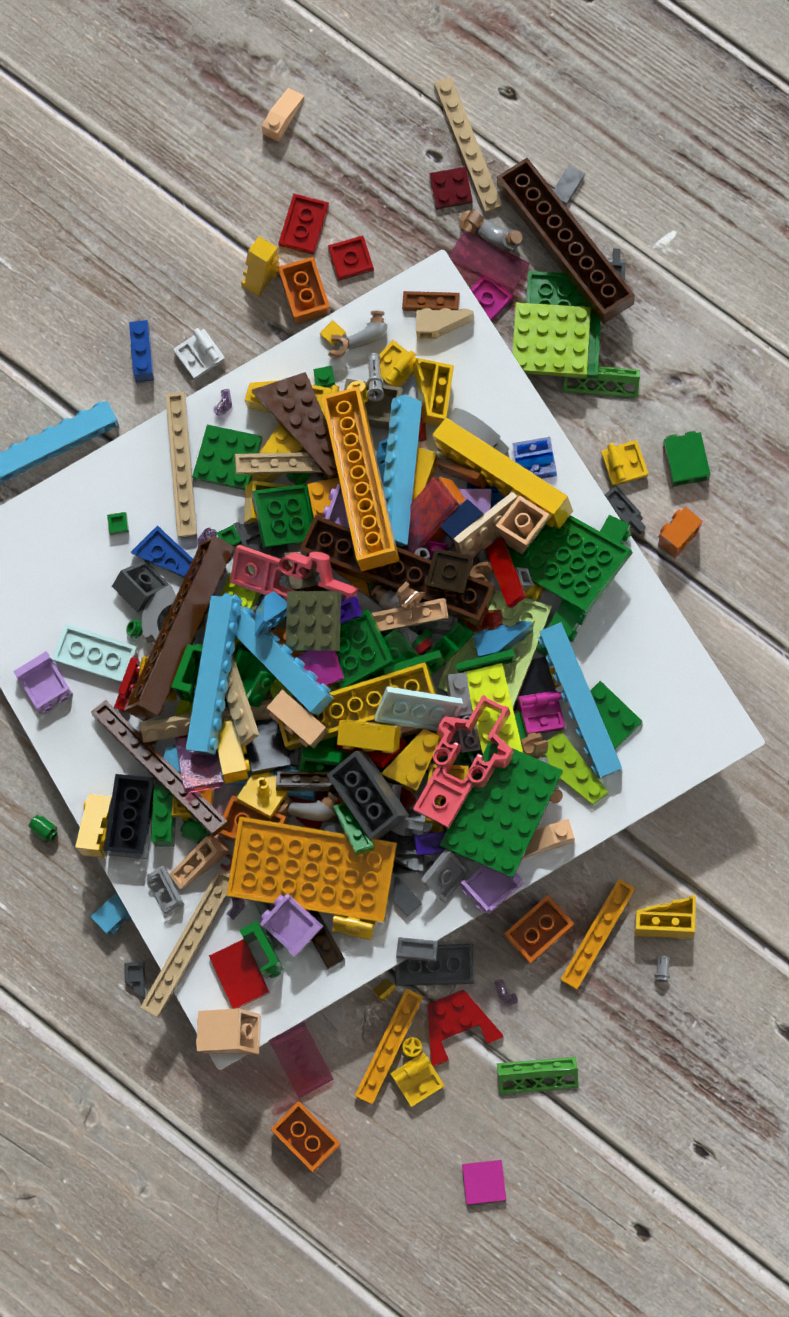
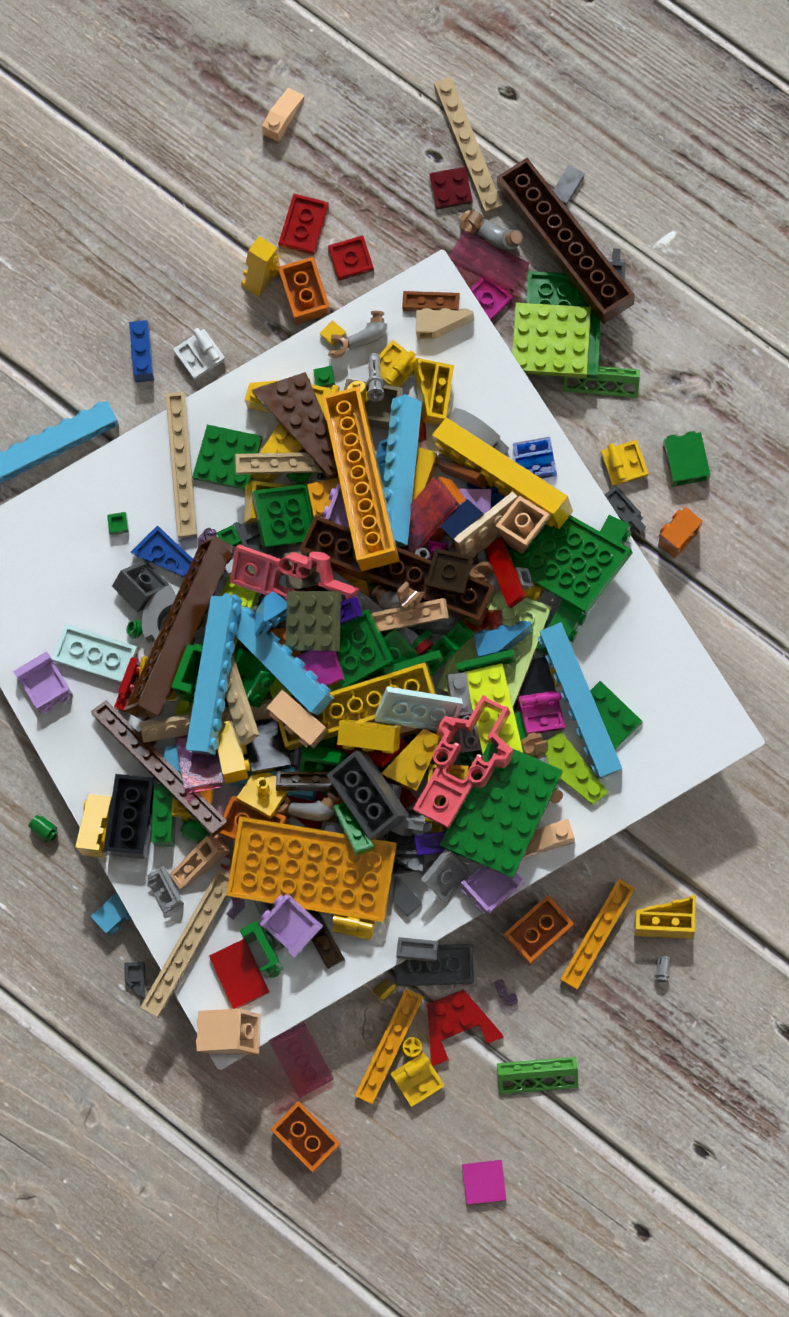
clear purple arm [213,389,232,416] -> none

